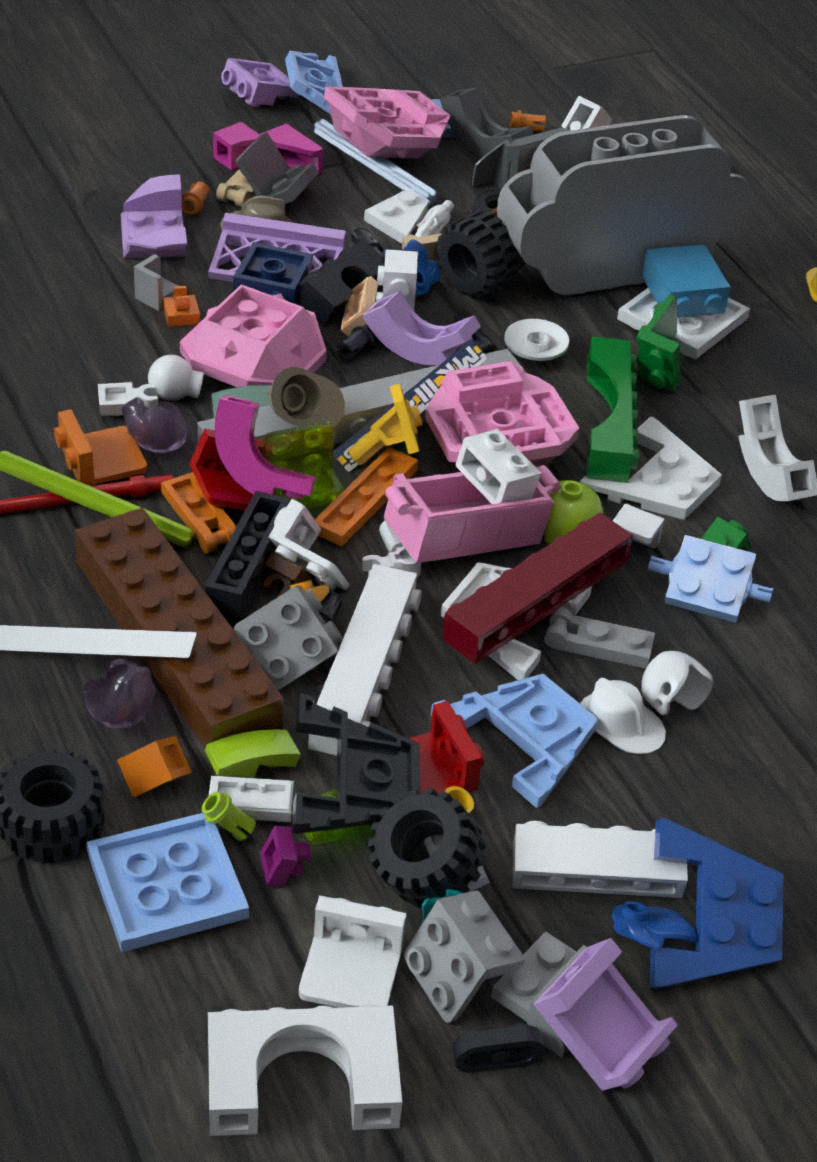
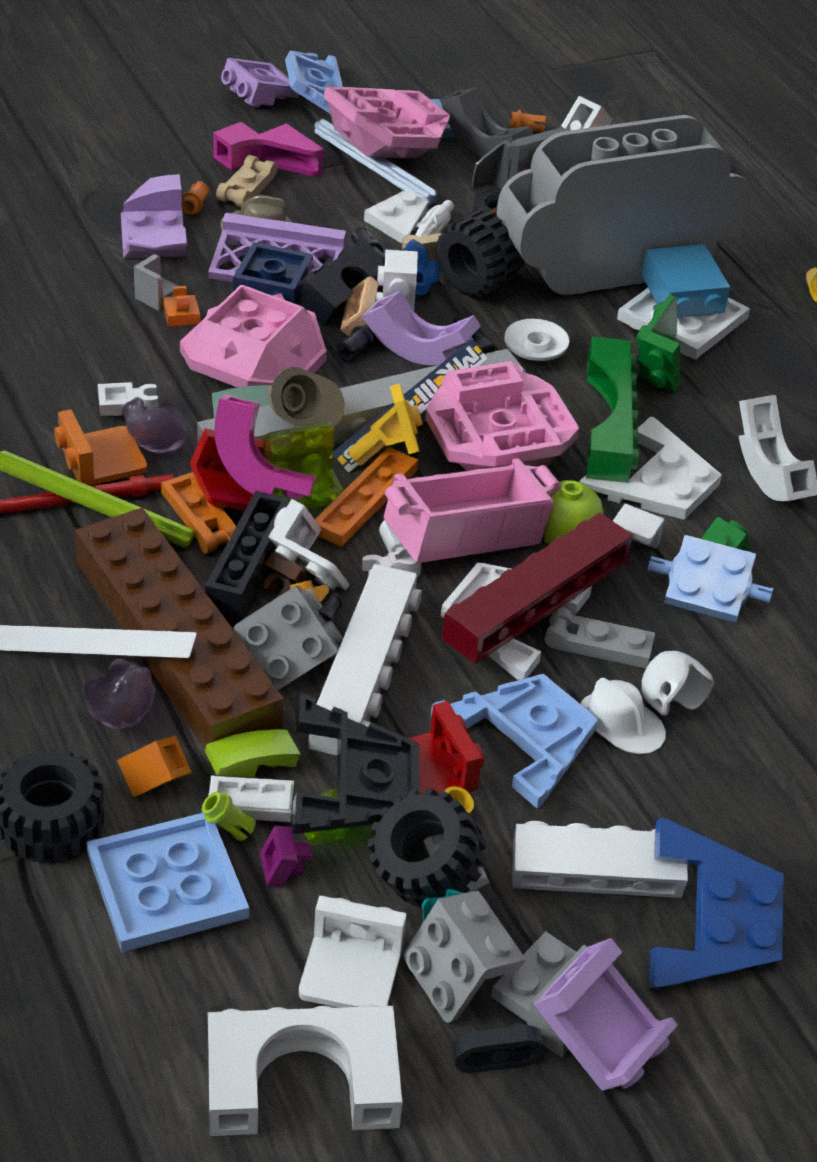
white piece [148,355,204,401] -> none
dark grey bracket [236,132,319,204] -> none
white brick [455,429,541,504] -> none
blue plate [612,901,697,950] -> none

